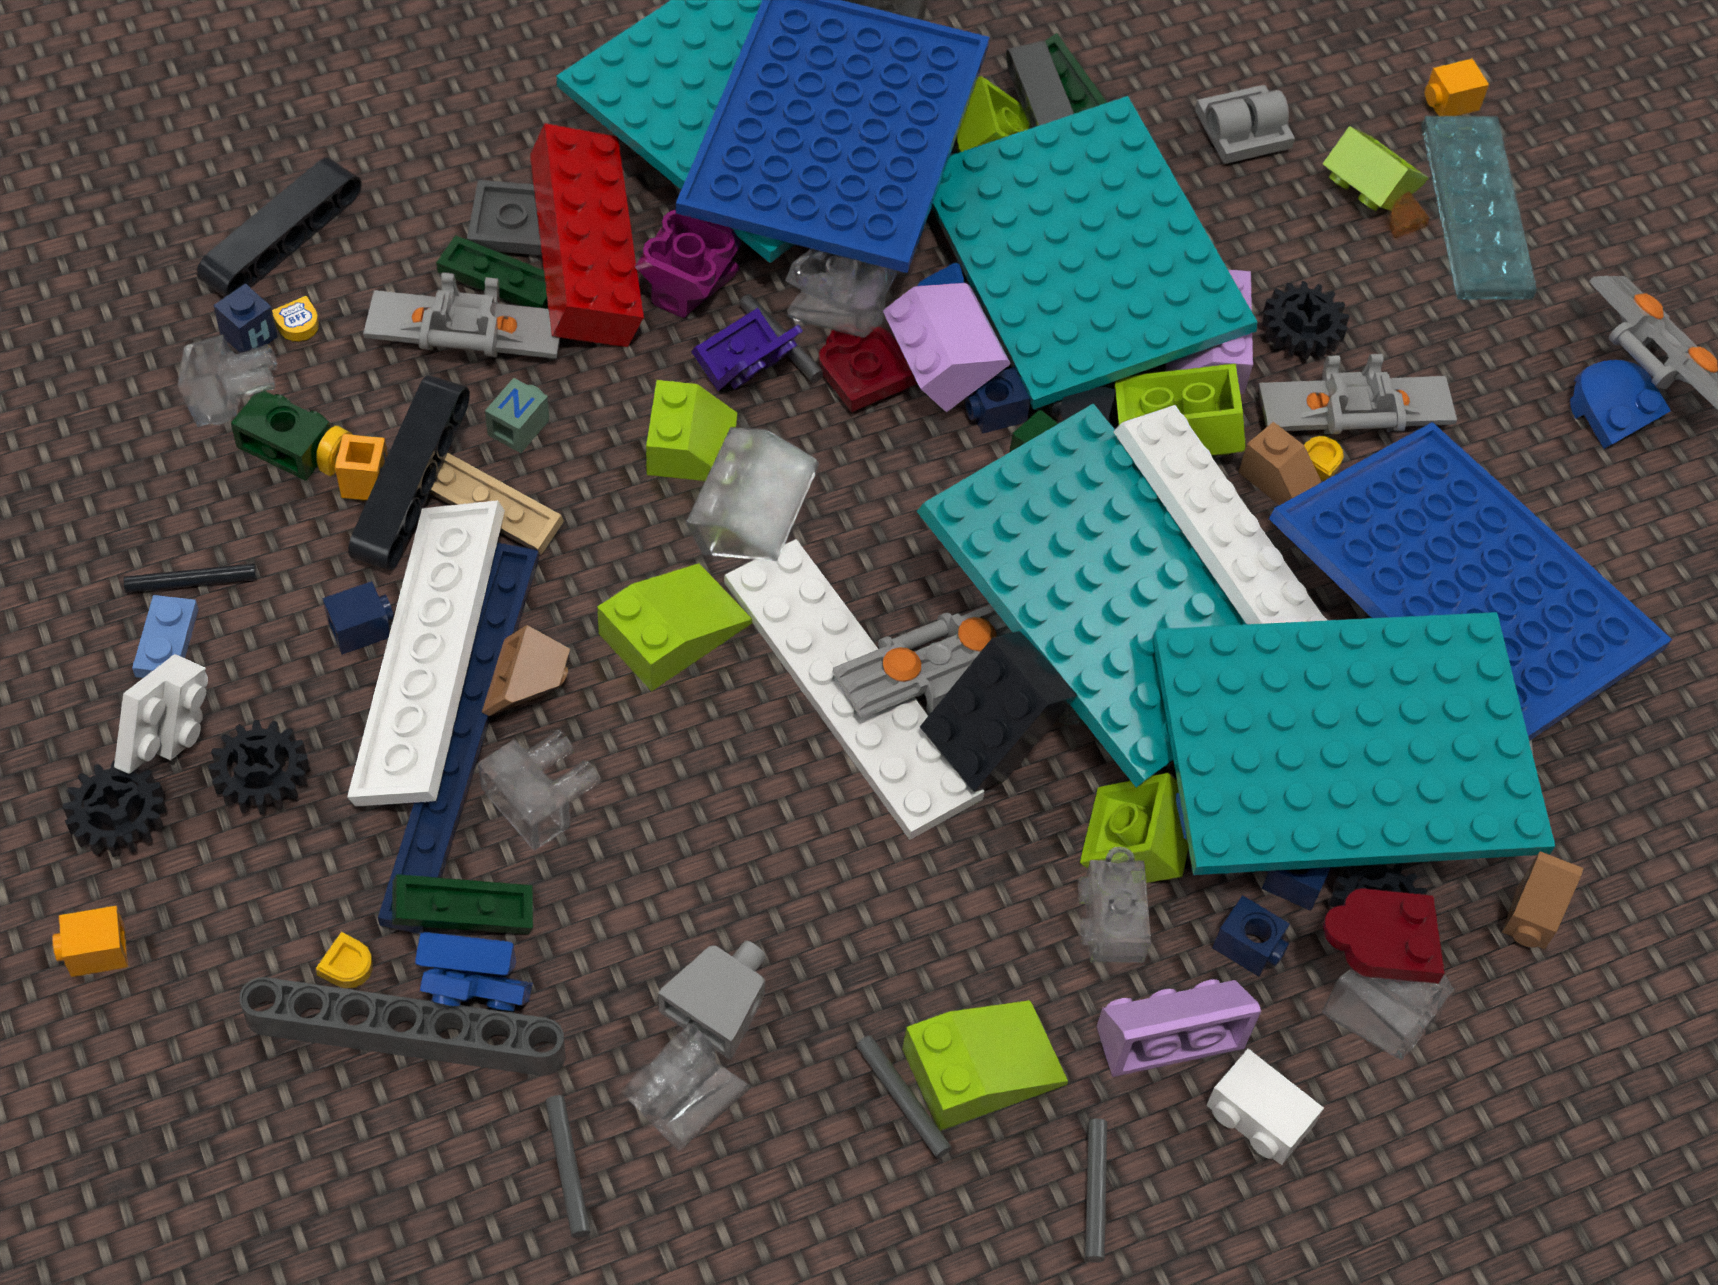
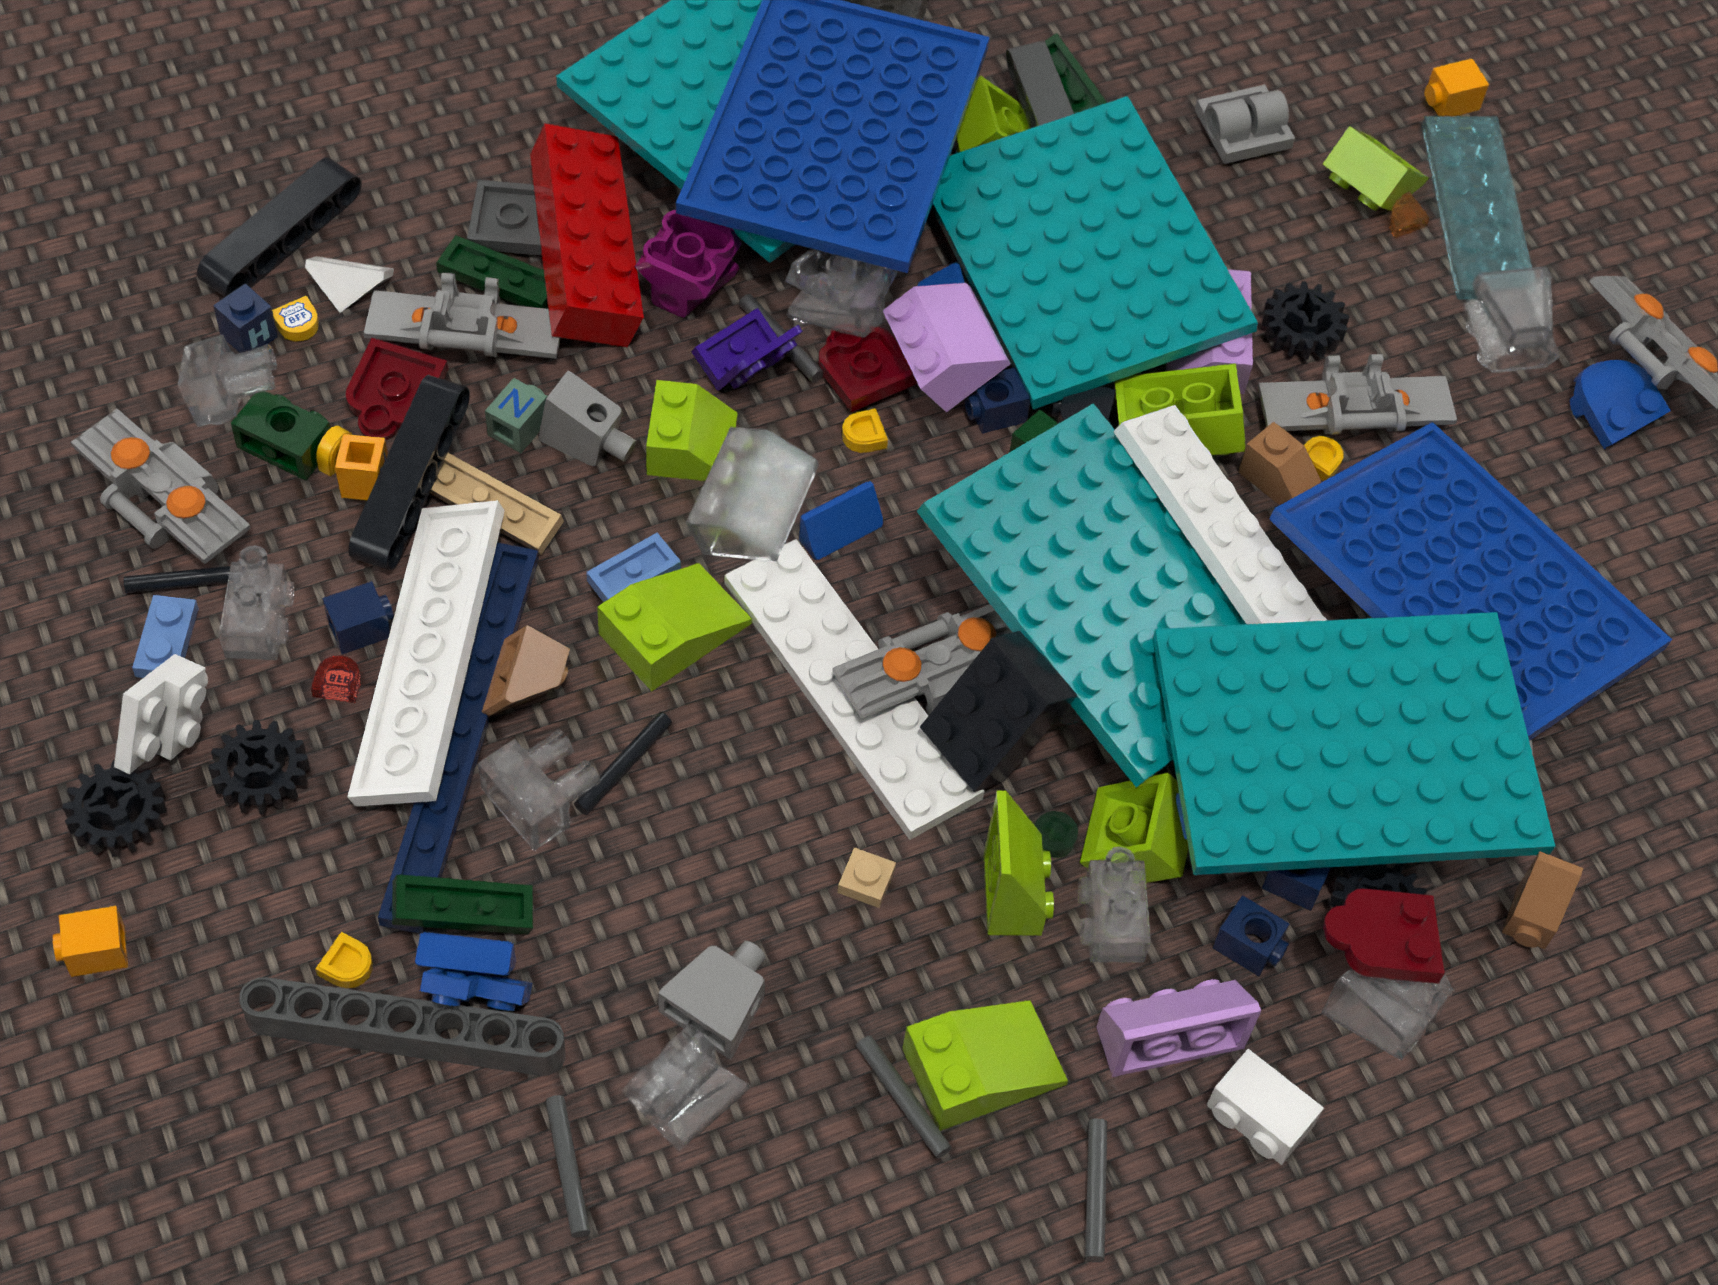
none -> light grey piece [71,409,251,564]
none -> clear brick [219,546,294,660]
none -> white slope [305,256,394,313]
none -> clear red tile [311,655,361,703]
none -> dark red plate [345,338,449,440]
none -> light grey torso [538,371,637,466]
none -> black bar [574,712,672,815]
none -> medium blue plate [586,533,681,602]
none -> blue slope [799,481,883,560]
none -> tan plate [837,848,896,908]
none -> yellow tile [842,408,888,453]
none -> lime slope [983,791,1054,936]
none -> clear green tile [1035,811,1078,858]
none -> clear piece [1464,267,1560,373]

